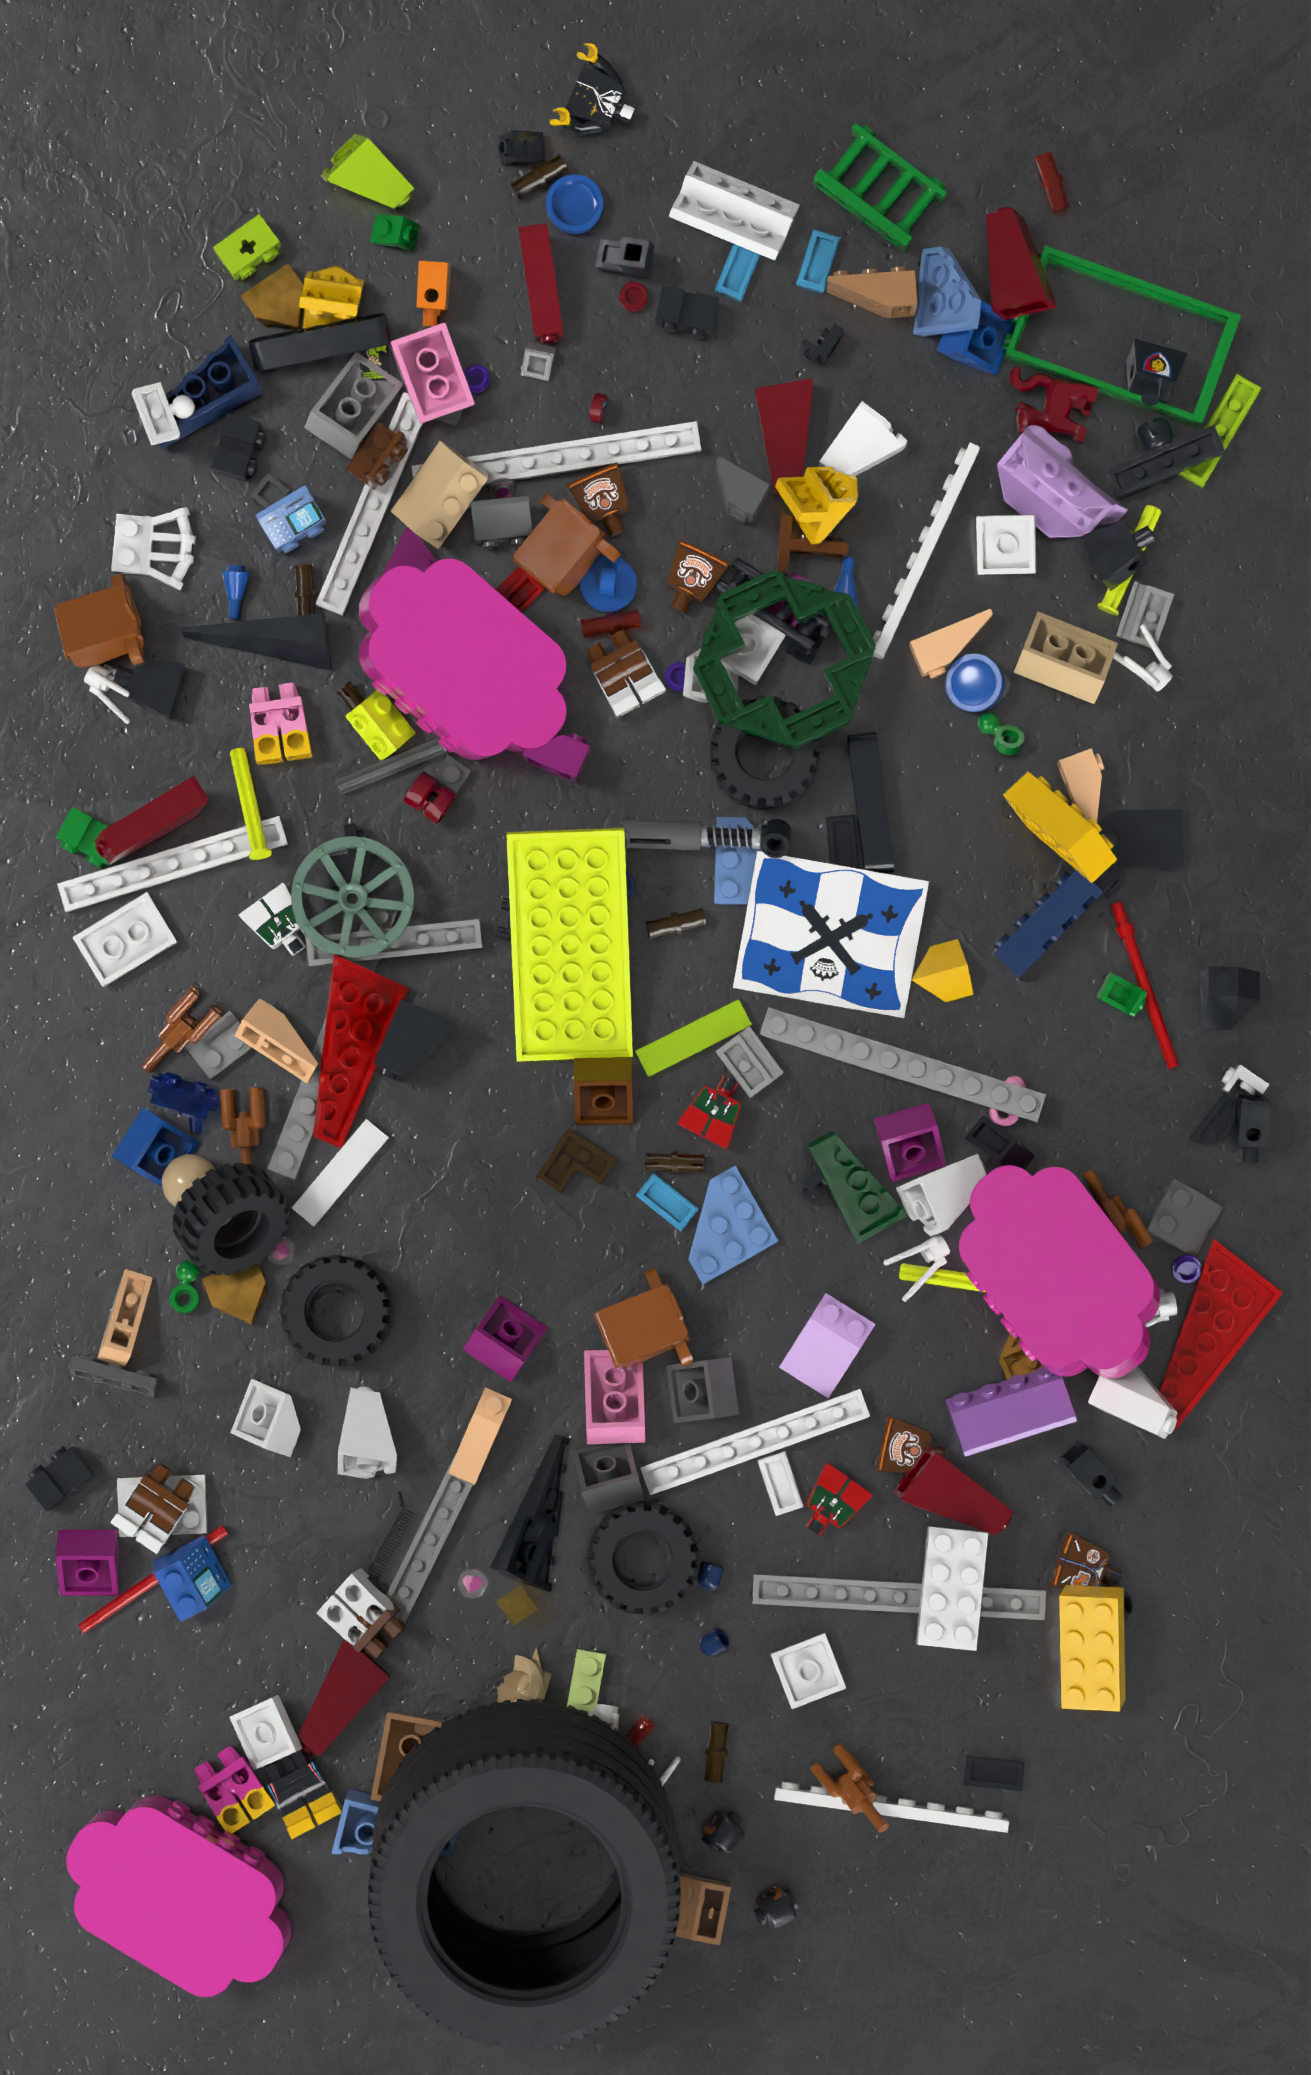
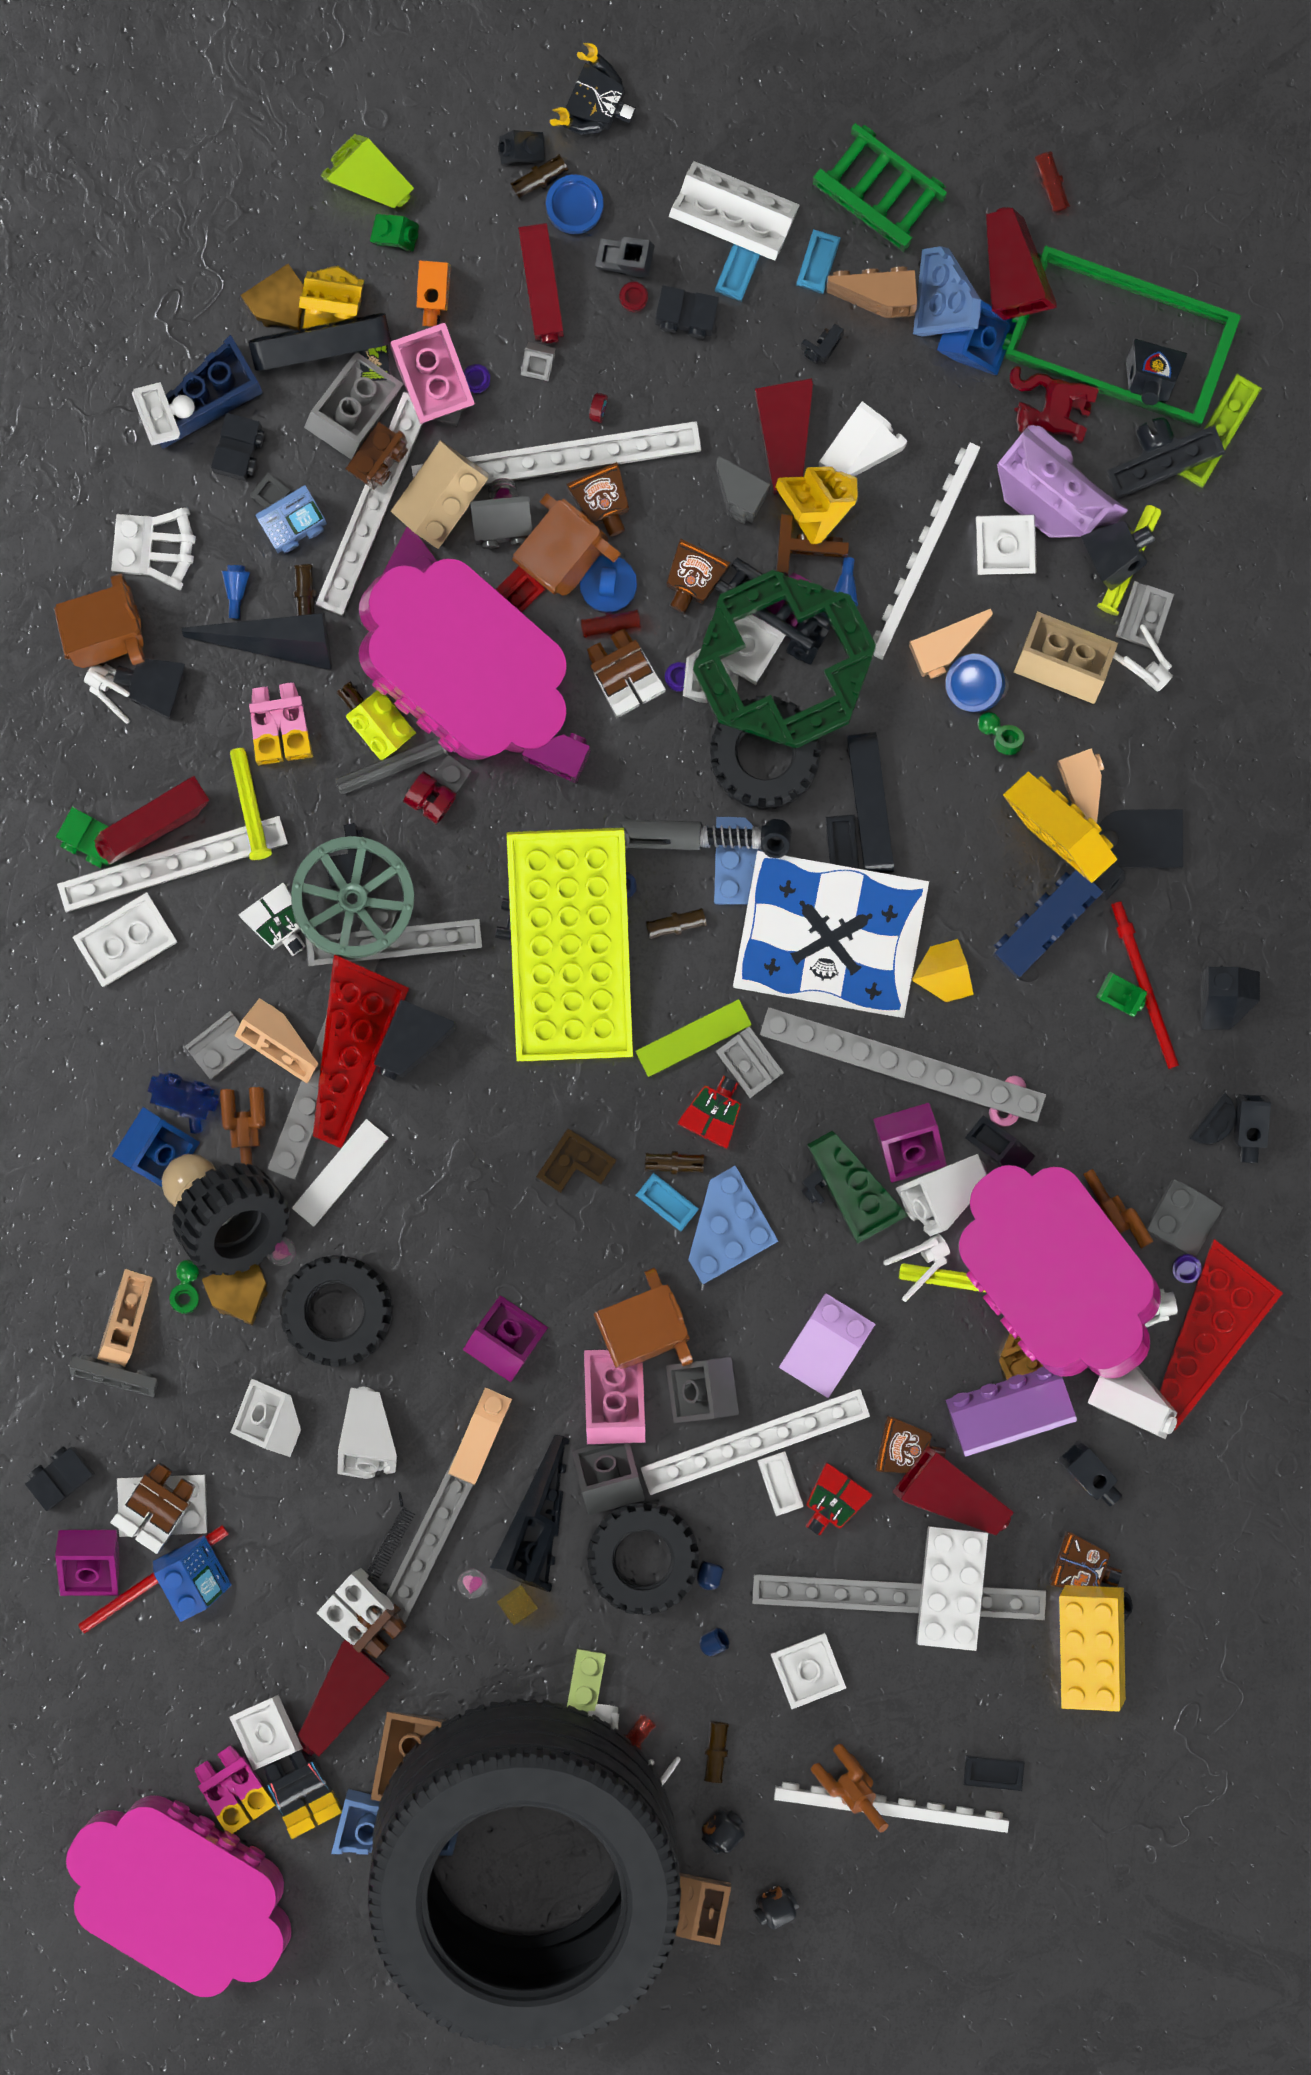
dark orange plant [141,985,223,1073] -> none
lime brick [213,214,282,281] -> none
tan hair [497,1648,552,1703] -> none
reddish brown slope [574,1057,633,1125] -> none
white bracket [1221,1065,1269,1096] -> none

